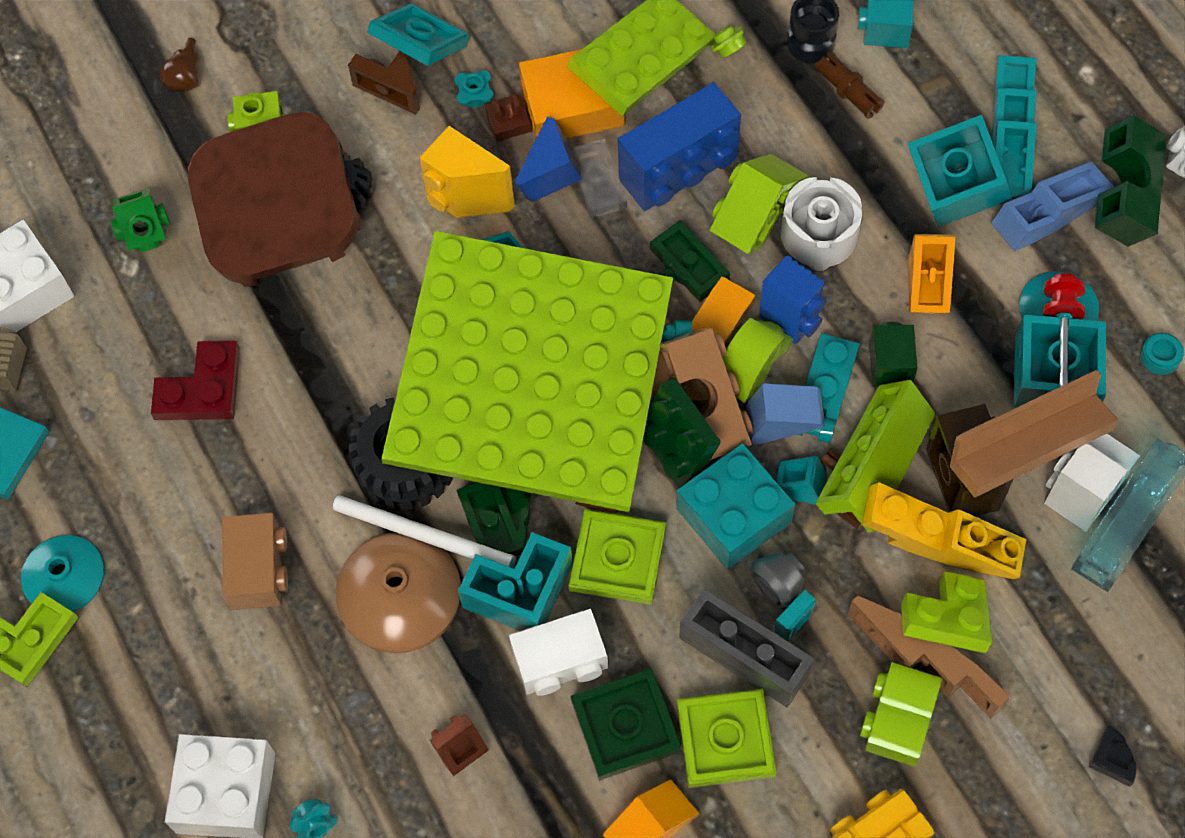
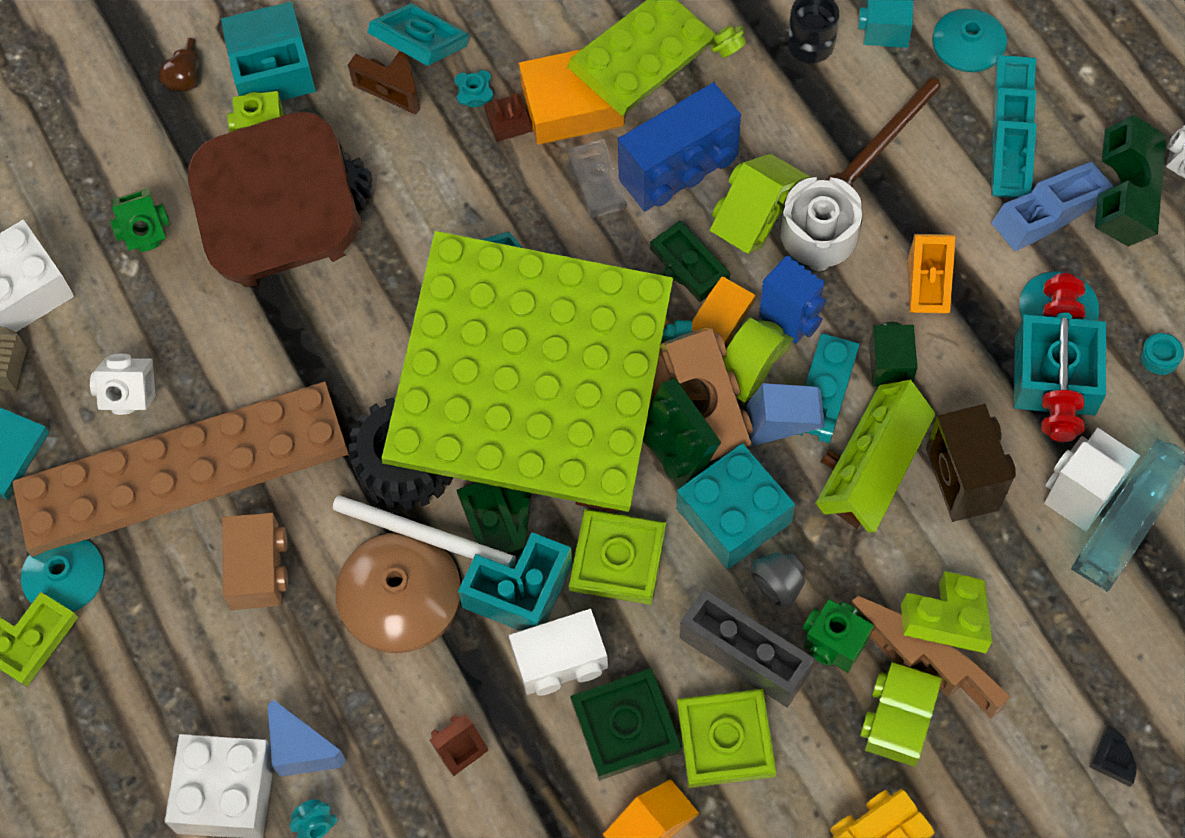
dark red plate [151,341,240,420] -> none
yellow slope [419,126,515,218] -> none
blue slope [514,117,582,202] -> none
teal tile [774,590,816,641] -> none
teal slope [776,456,827,505] -> none
reddish brown pin [816,52,884,119] -> none
yellow slope [862,482,1026,579] -> none
teal brick [907,115,1013,227] -> none
medium nougat panel [950,370,1118,498] -> none
none -> medium nougat plate [12,381,349,557]
none -> white brick [90,353,156,415]
none -> teal slope [221,1,316,101]
none -> medium blue slope [268,700,346,777]
none -> green brick [802,599,874,673]
none -> reddish brown piece [825,78,941,188]
none -> teal dish [932,9,1007,72]

